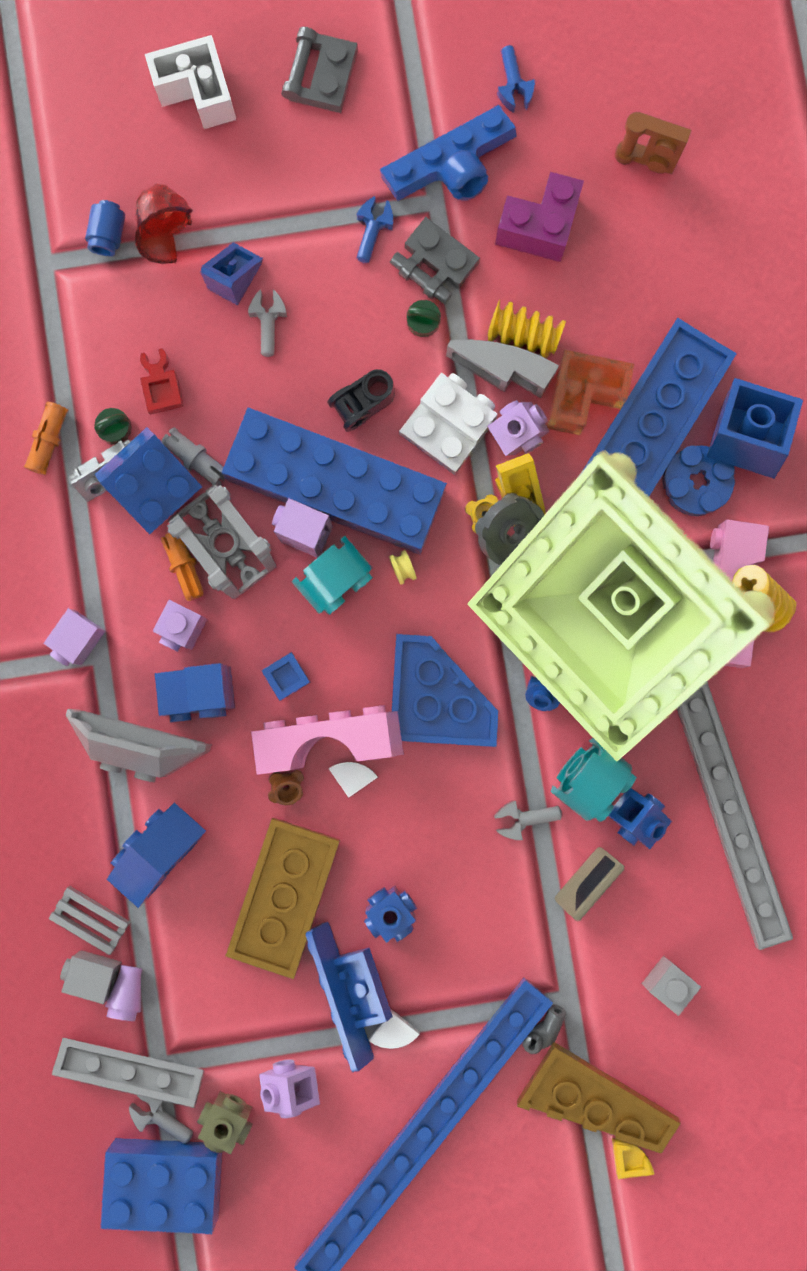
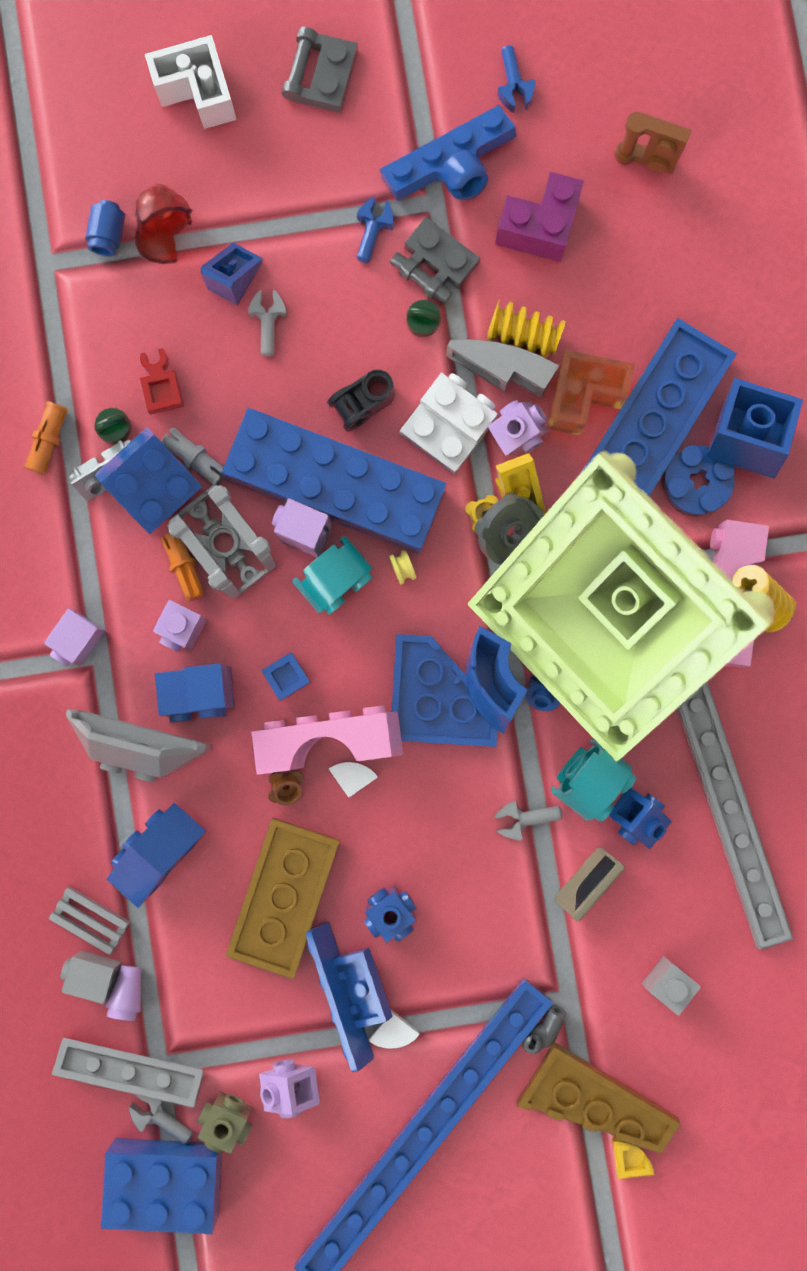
none -> blue brick [466,626,527,734]

